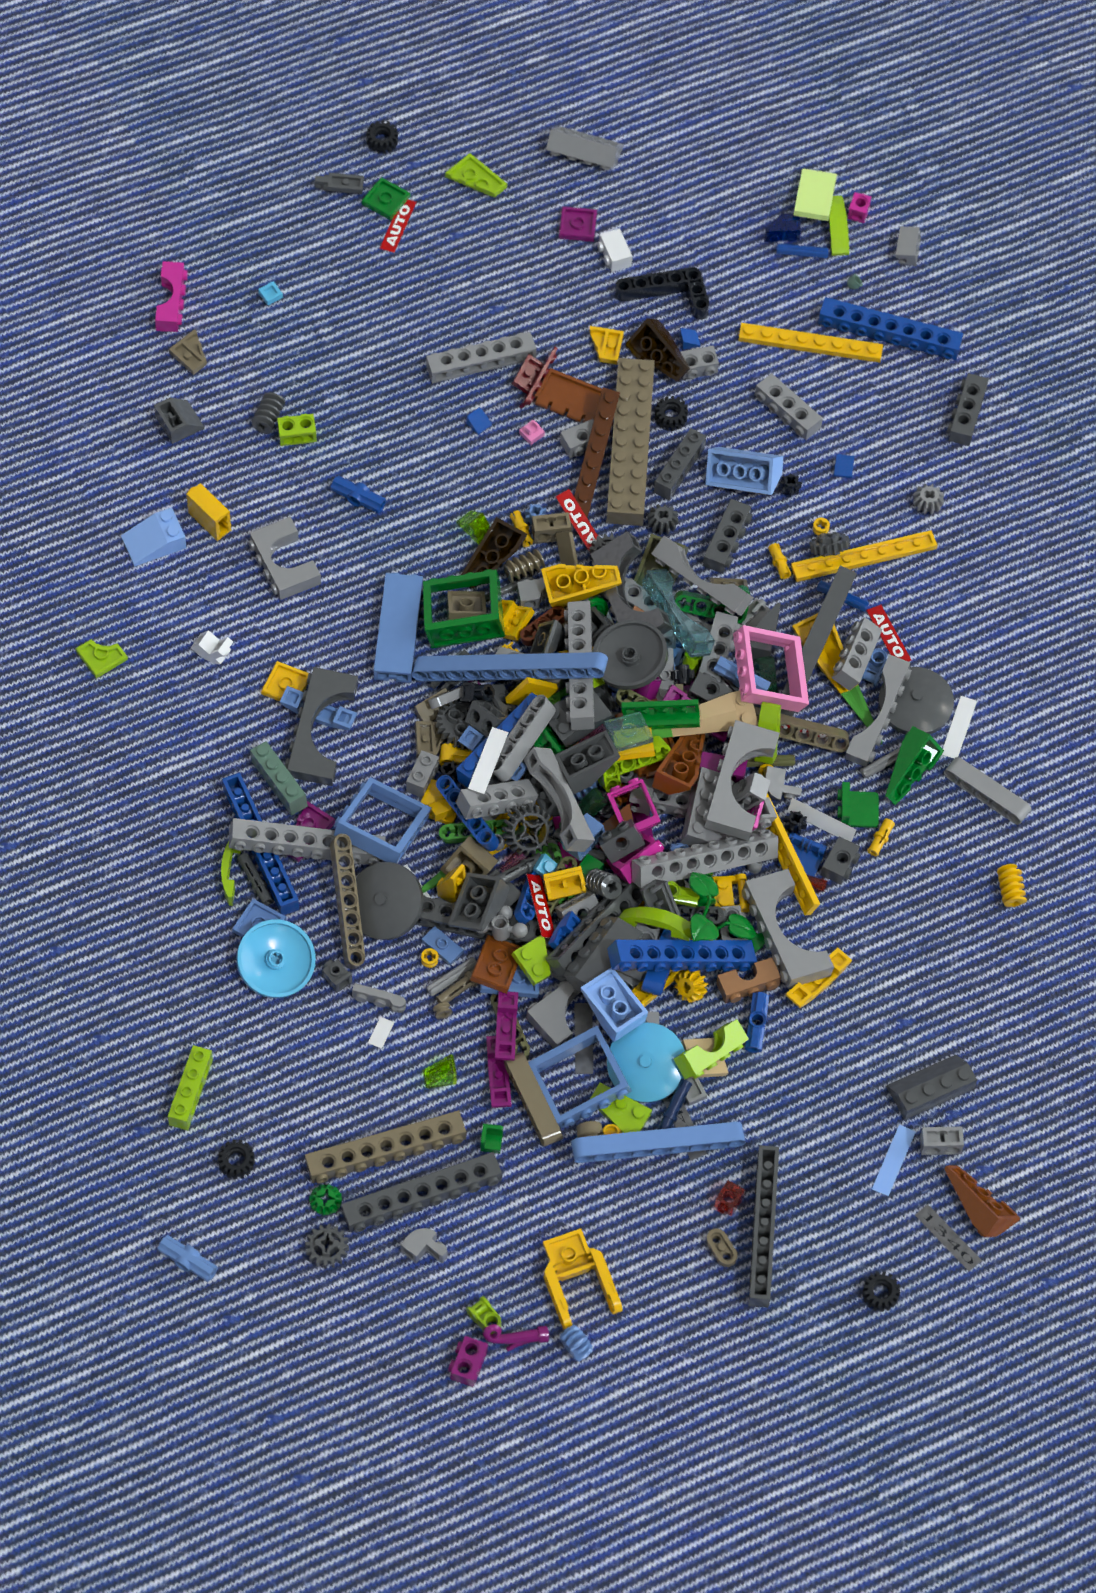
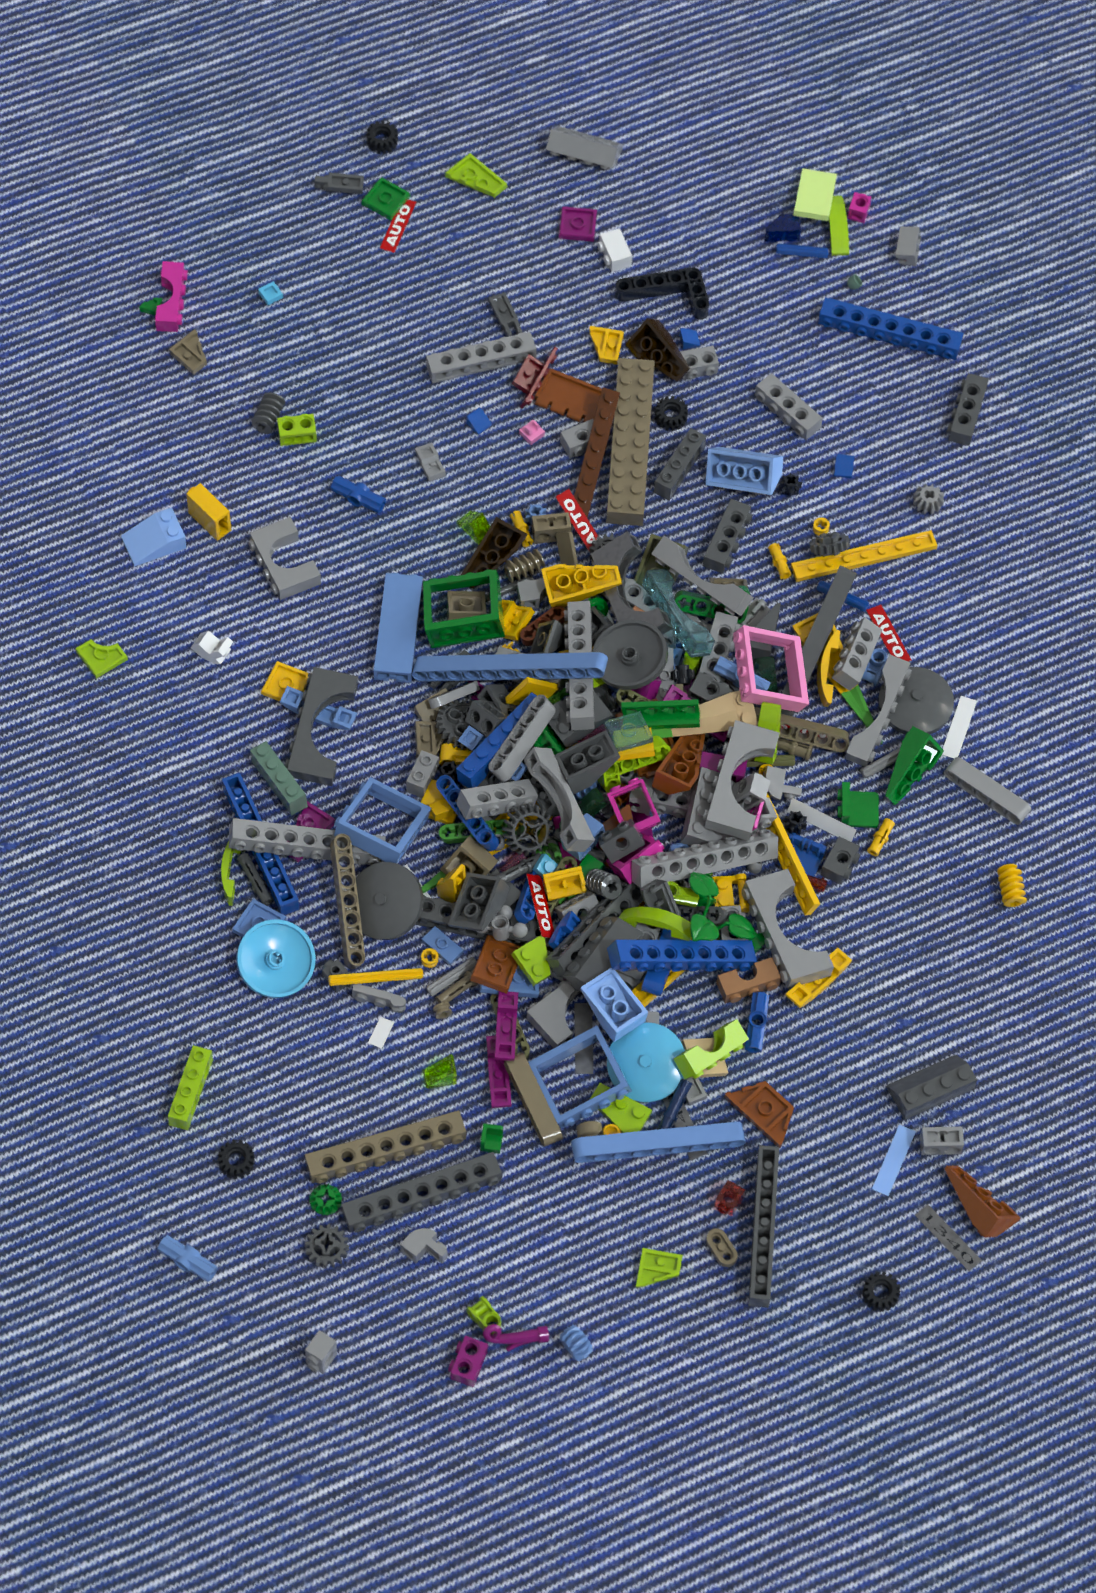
dark grey slope [154,398,205,444] -> none
black connector [460,682,495,703] -> none
white sticker [468,727,509,794] -> none
yellow plate [543,1229,623,1330] -> none
dark grey gear [647,503,679,535] -> none
yellow gear [674,970,708,1003] -> none
yellow plate [738,323,883,363] -> none
none -> green tile [139,298,163,316]
none -> light grey brick [305,1330,337,1374]
none -> yellow axle [328,968,423,986]
none -> light grey slope [415,443,446,482]
none -> dark grey hinge [488,292,523,337]
none -> lime wing [636,1248,683,1288]
none -> dark orange wing [724,1081,794,1149]
none -> dark tan pin [777,737,813,761]
none -> yellow slope [817,630,840,707]

